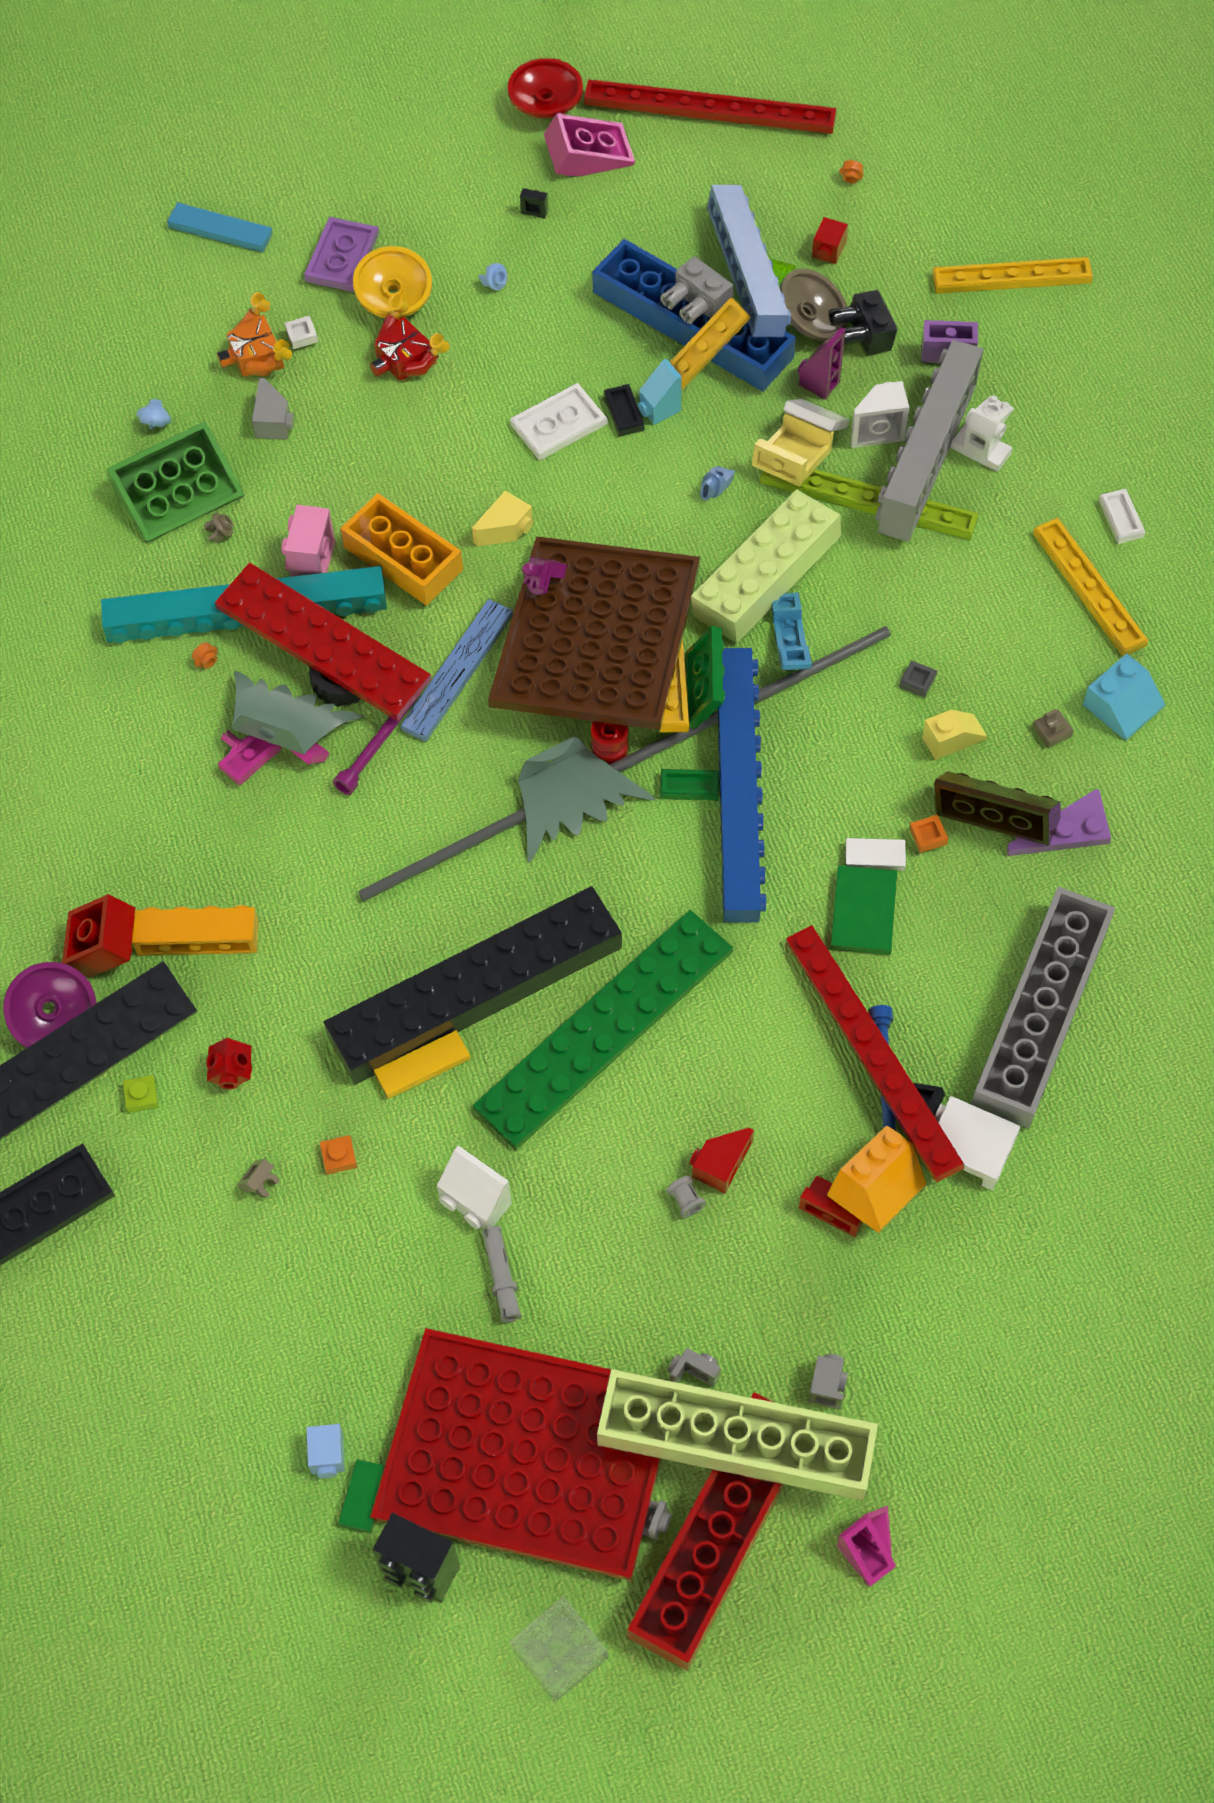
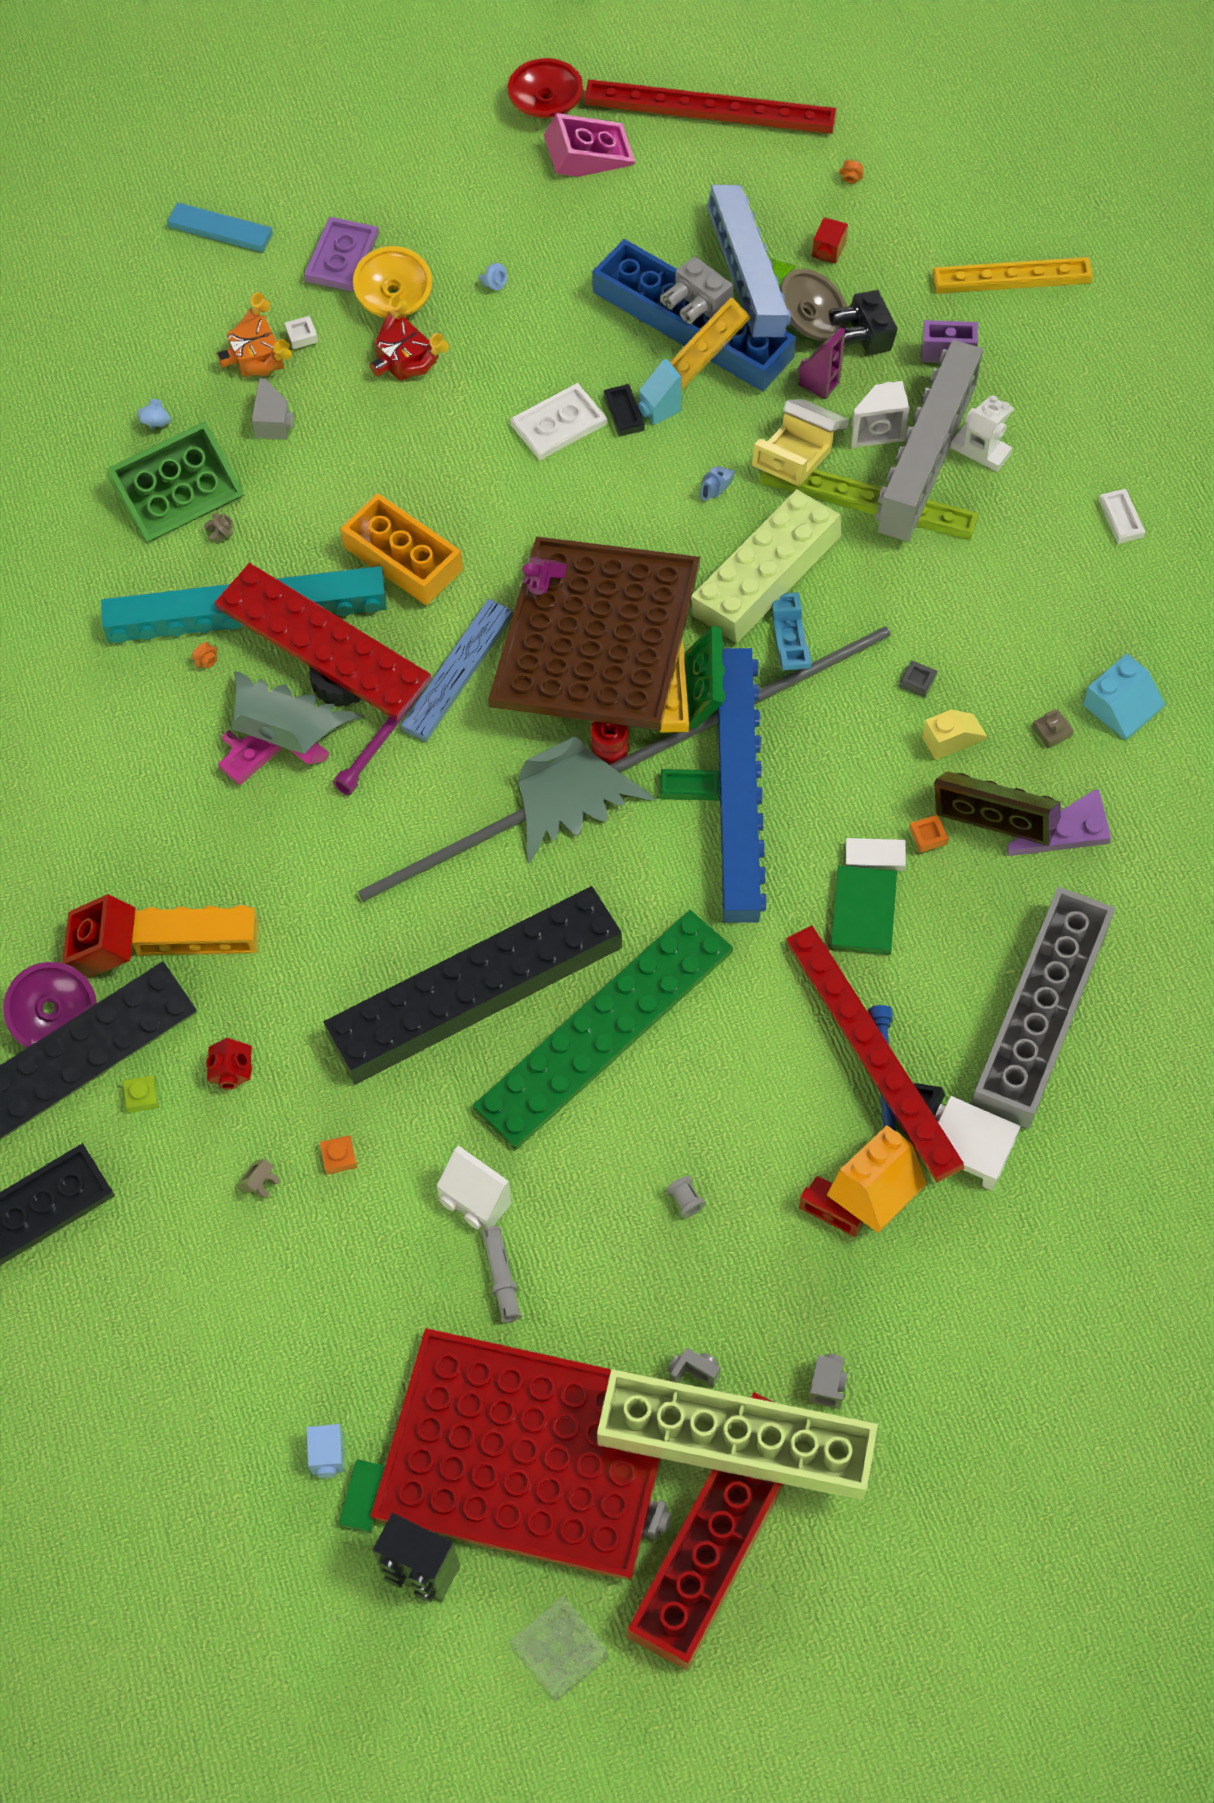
bright pink brick [281,505,336,577] -> none
yellow tile [374,1030,471,1099] -> none
light yellow slope [472,491,533,546] -> none
black plate [520,188,548,218] -> none
red slope [689,1127,754,1194] -> none
dark pink slope [837,1506,896,1587] -> none
yellow tile [1033,517,1149,657] -> none

